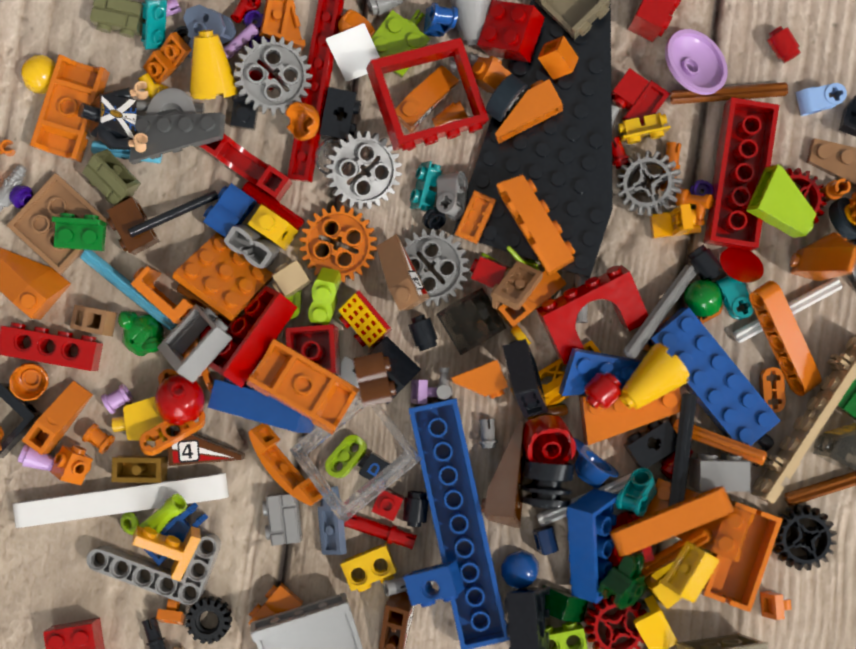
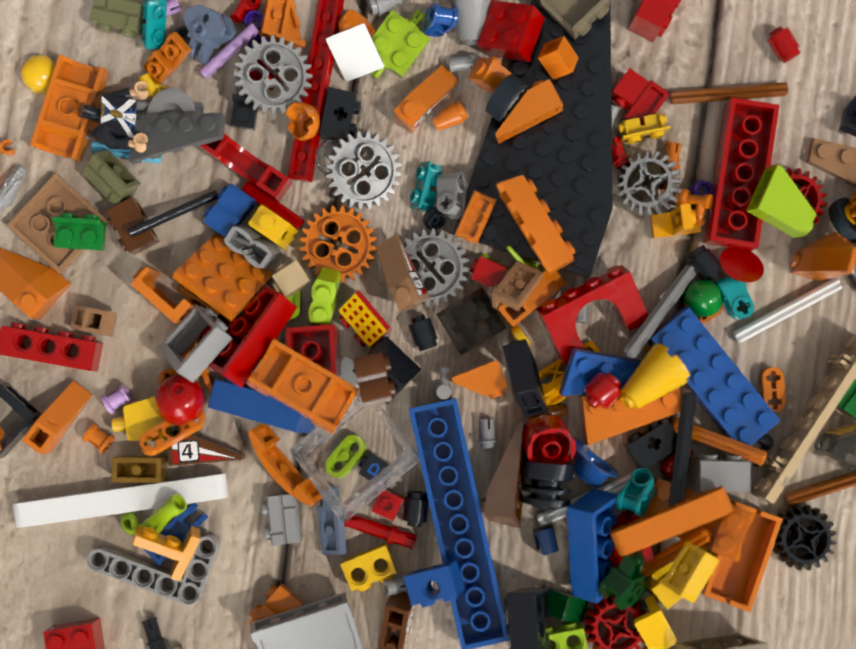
dark purple plate [9,185,33,209] -> none
orange hair [9,363,49,401] -> none
lavender cone [18,444,55,471] -> none
orange brick [50,445,93,486] -> none
medium azure axle [80,250,178,330] -> none
green hair [118,311,165,356] -> none
orange tile [156,598,186,625] -> none
black tyre [185,596,233,644] -> none
yellow cone [189,30,238,100] -> none
red window [366,38,489,151] -> none
lavender tile [411,379,437,404] -> none
blue hair [501,550,539,589] -> none
lavender dish [665,29,728,95] -> none
orange beam [749,281,822,396] -> none
orange tile [760,591,792,620] -> none
light blue piece [795,83,847,116] -> none
orange pin [820,178,851,202] -> none

